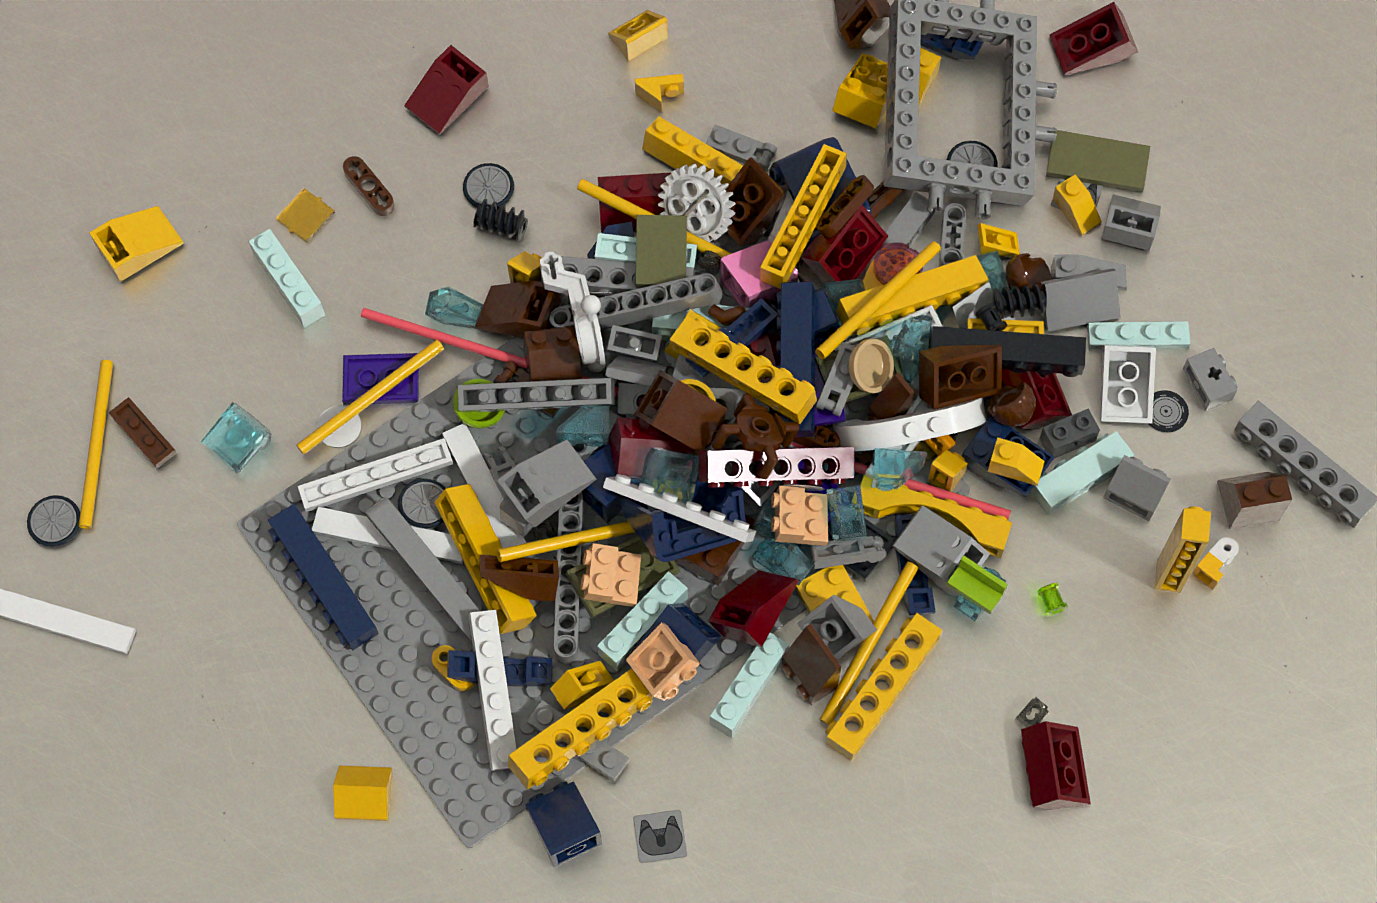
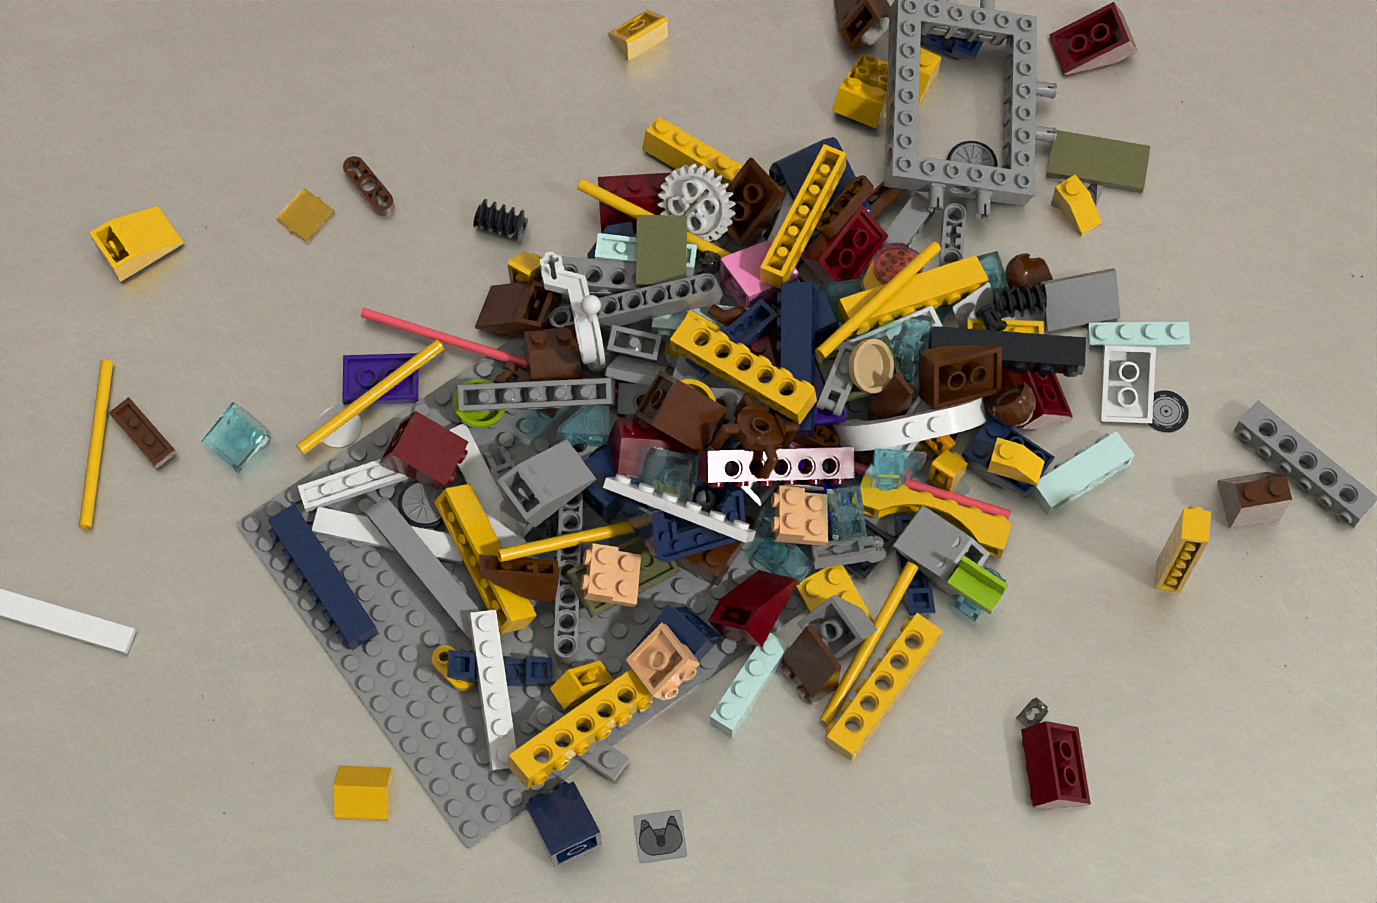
light grey wheel [27,495,80,547] -> none
light aqua brick [248,229,325,328] -> none
dark red slope [404,45,489,135] -> none
clear light blue slope [425,286,483,329] -> none
light grey wheel [463,163,514,208] -> none
light aqua brick [597,571,688,672] -> none
yellow slope [635,74,684,112] -> none
light grey plate [706,124,777,171] -> none
yellow slope [977,223,1020,261] -> none
clear neon green bush [1037,583,1068,616] -> none
dark grey brick [1039,408,1100,459] -> none
light grey slope [1051,255,1127,290] -> none
light grey slope [1101,194,1161,251] -> none
light grey slope [1103,455,1171,521] -> none
light grey brick [1183,348,1238,411] -> none
leg [1192,537,1239,590] -> none
none -> dark red slope [379,411,468,490]
none -> light grey hinge [695,490,716,512]

